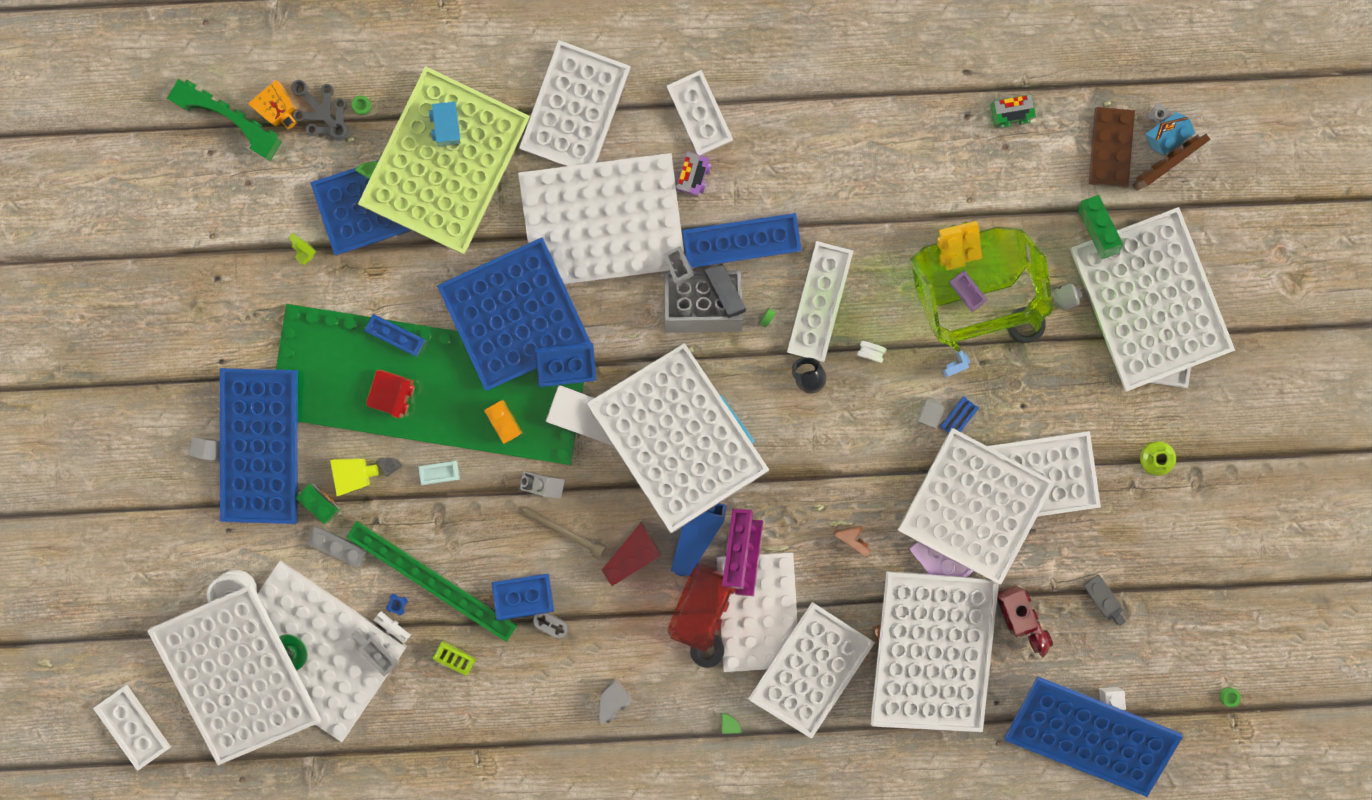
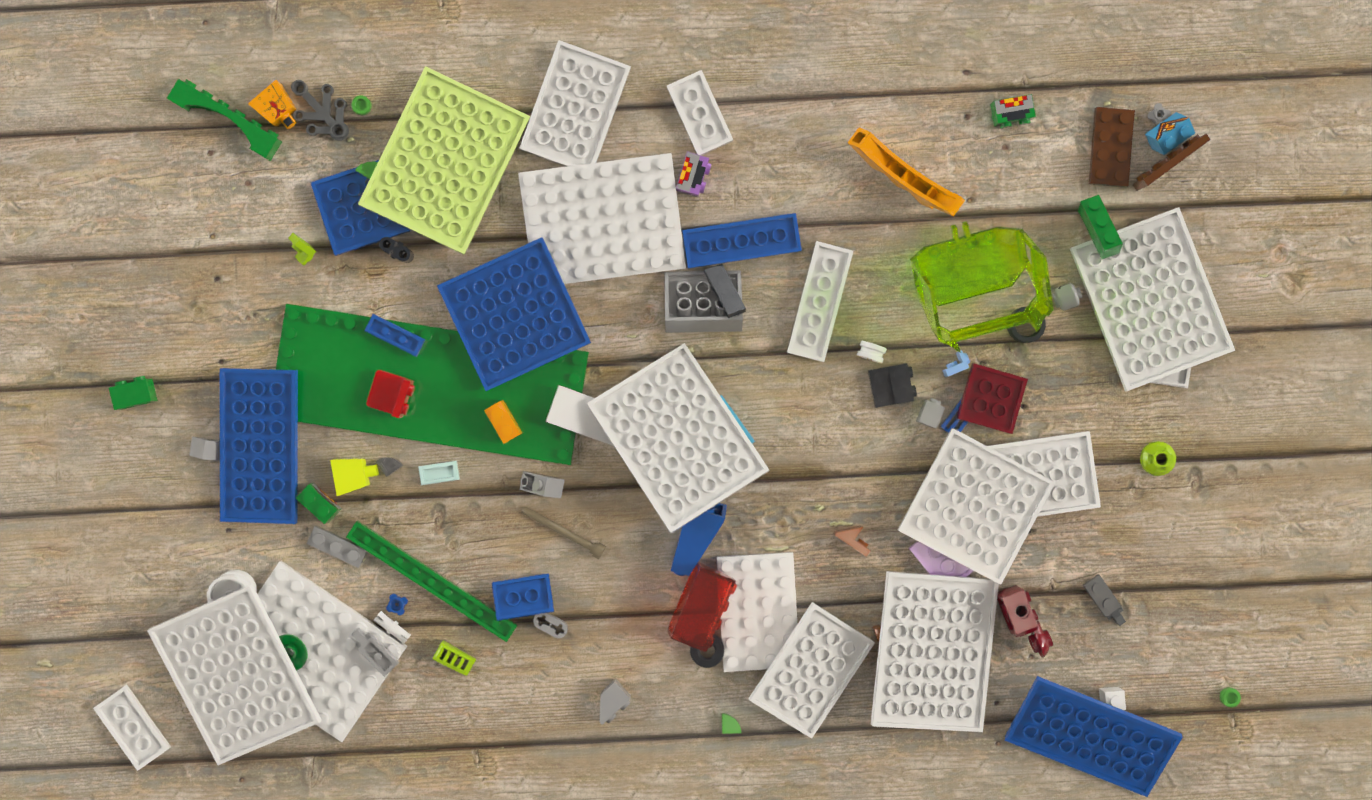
dark azure brick [429,102,461,147] -> none
blue tile [535,342,597,387] -> none
dark red wedge [602,521,661,586] -> none
light grey slope [663,246,694,284] -> none
magenta fence [722,509,764,597] -> none
bright green tile [759,308,775,328] -> none
black helmet [792,357,827,394] -> none
yellow plate [937,221,982,271] -> none
medium lavender plate [948,270,988,312] -> none
none -> green brick [109,376,158,410]
none -> black piece [379,237,414,263]
none -> light orange arch [848,127,965,216]
none -> black plate [868,363,917,408]
none -> dark red plate [956,363,1028,434]

